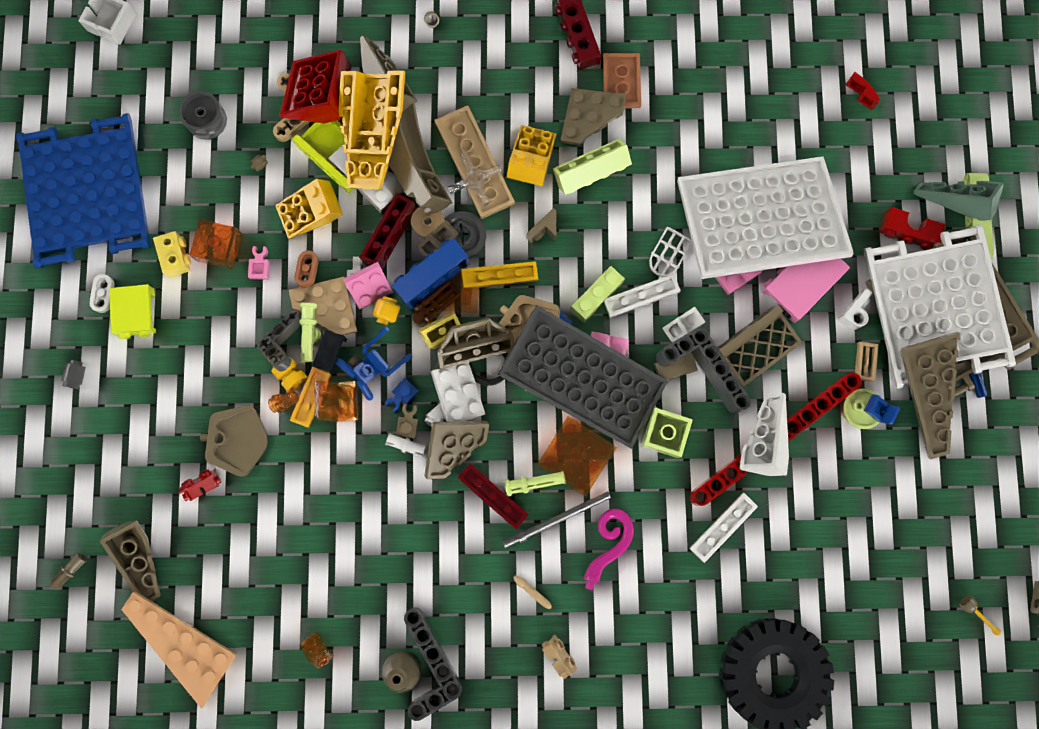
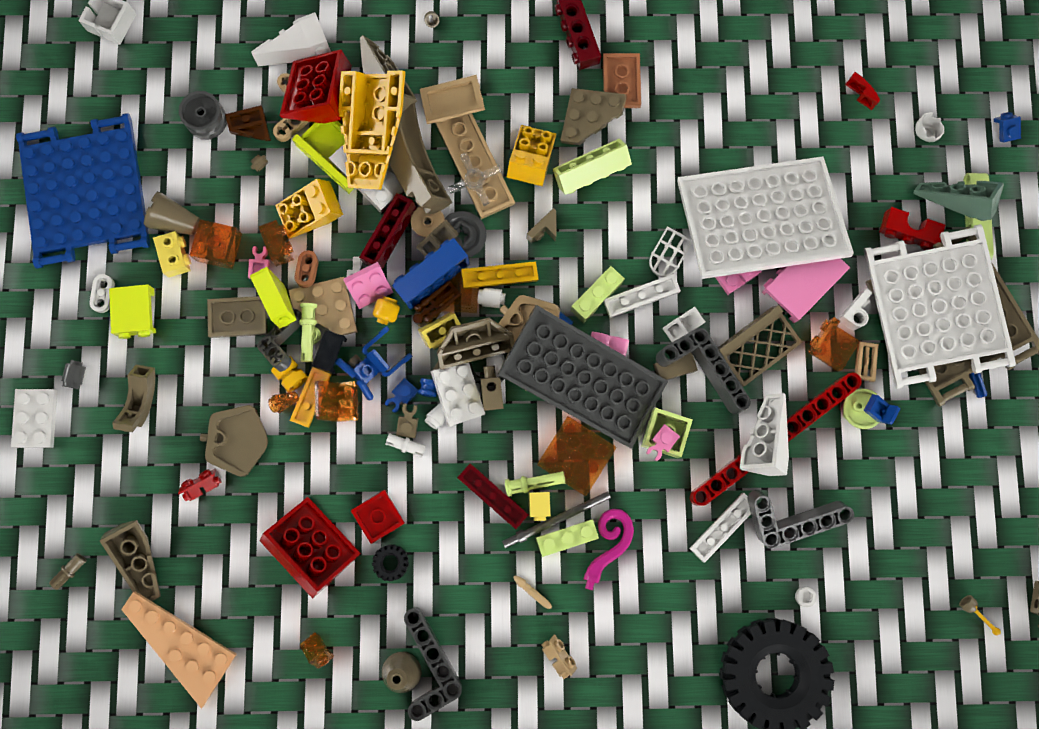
dark tan plate [424,421,489,479] -> none
dark tan wing [900,332,960,459] -> none
none -> white plate [11,389,57,448]
none -> dark tan arch [113,365,155,432]
none -> dark tan cone [144,191,202,235]
none -> dark tan plate [207,296,268,338]
none -> reddish brown wing [225,105,271,141]
none -> neon yellow slope [250,267,297,328]
none -> white wedge [251,12,331,67]
none -> clear orange brick [258,220,294,267]
none -> red slope [259,497,361,599]
none -> red plate [351,489,405,544]
none -> black tyre [372,545,409,581]
none -> blue wheel [418,378,437,398]
none -> tan piece [420,75,485,124]
none -> white brick [477,288,506,308]
none -> dark tan torso [481,366,504,411]
none -> light yellow brick [529,492,551,521]
none -> yellowish green arch [536,519,599,557]
none -> bright pink plate [646,424,680,461]
none -> dark grey beam [747,490,854,549]
none -> white tile [795,587,817,607]
none -> clear orange bracket [808,317,859,371]
none -> white hair [915,112,944,142]
none -> blue bracket [994,112,1021,142]

